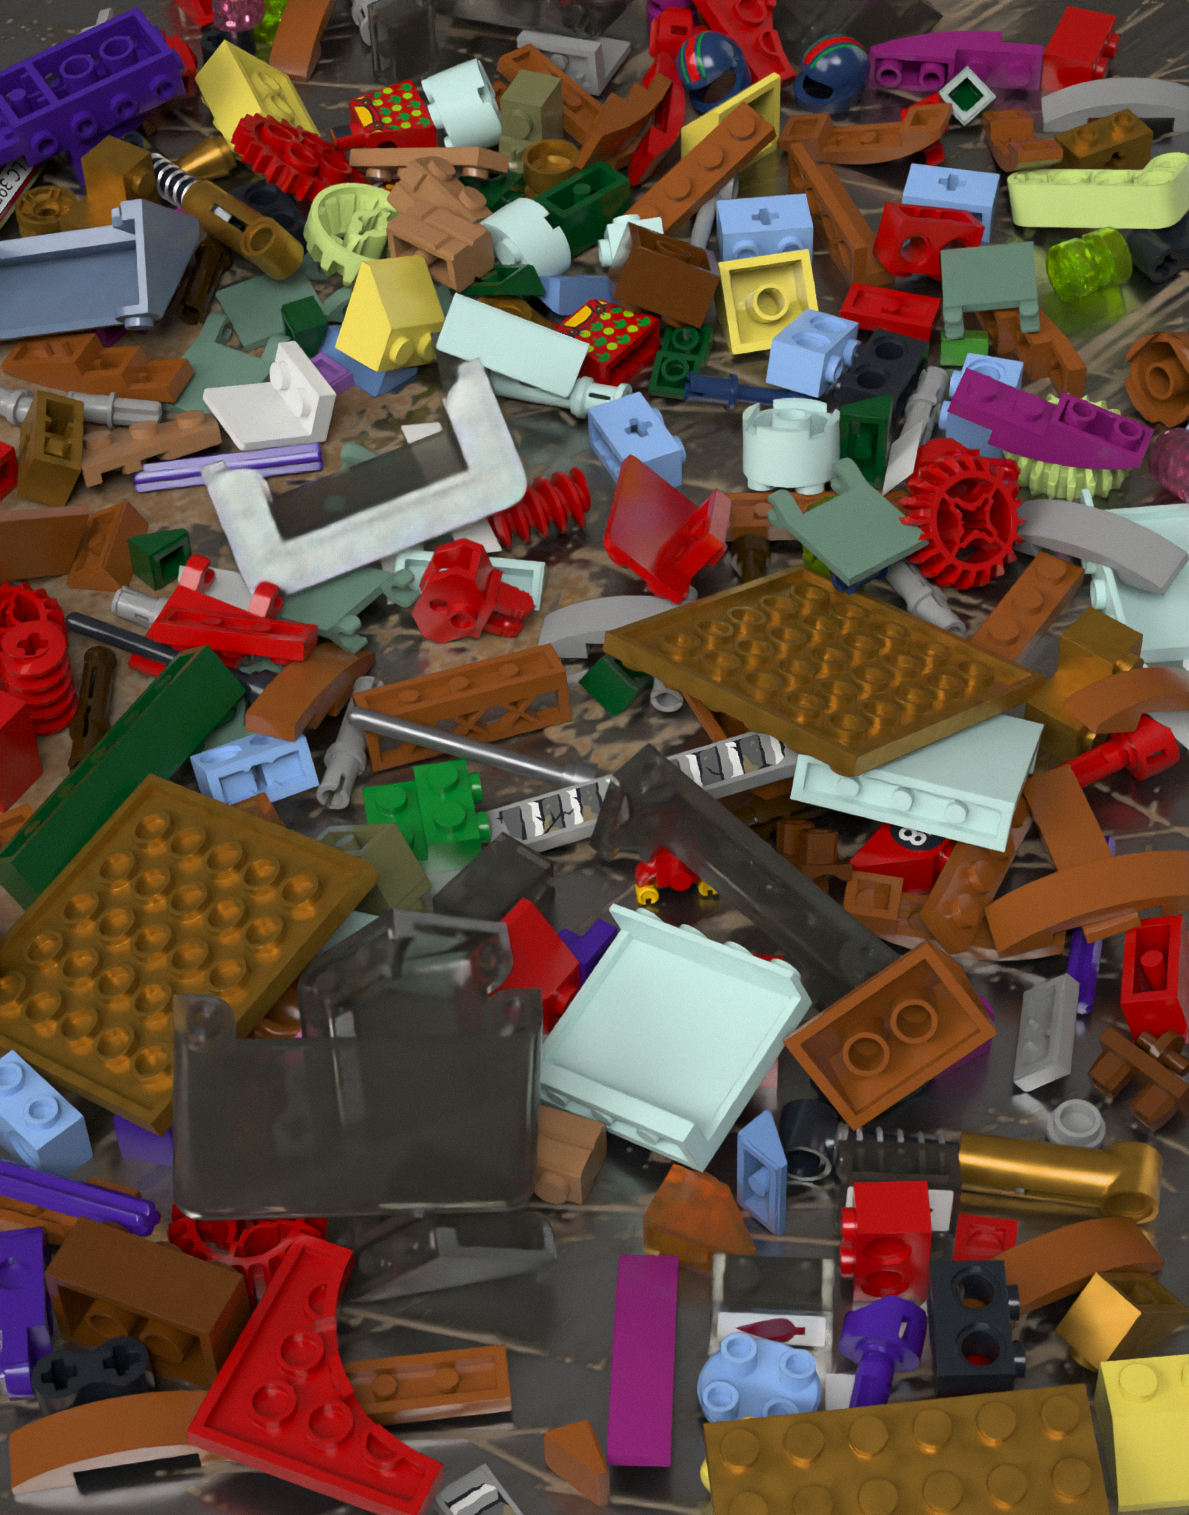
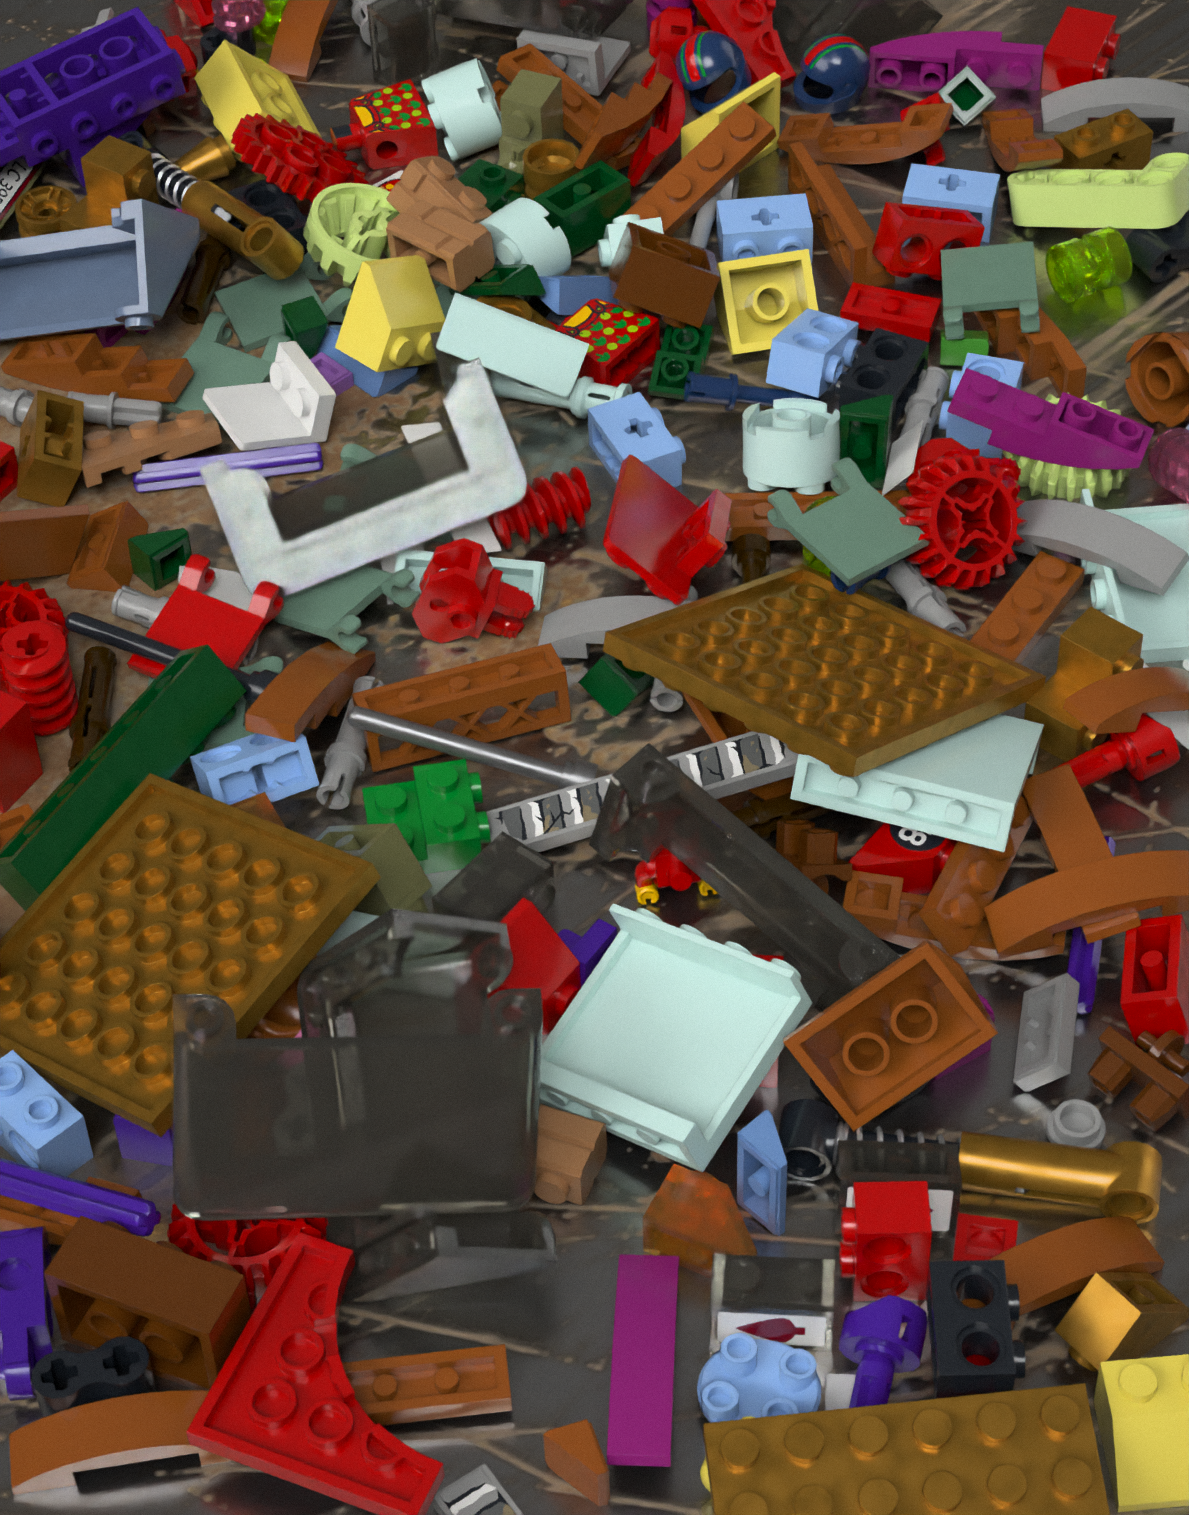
red plate [154,606,318,665] -> none
medium nougat plate [349,147,509,182] -> none

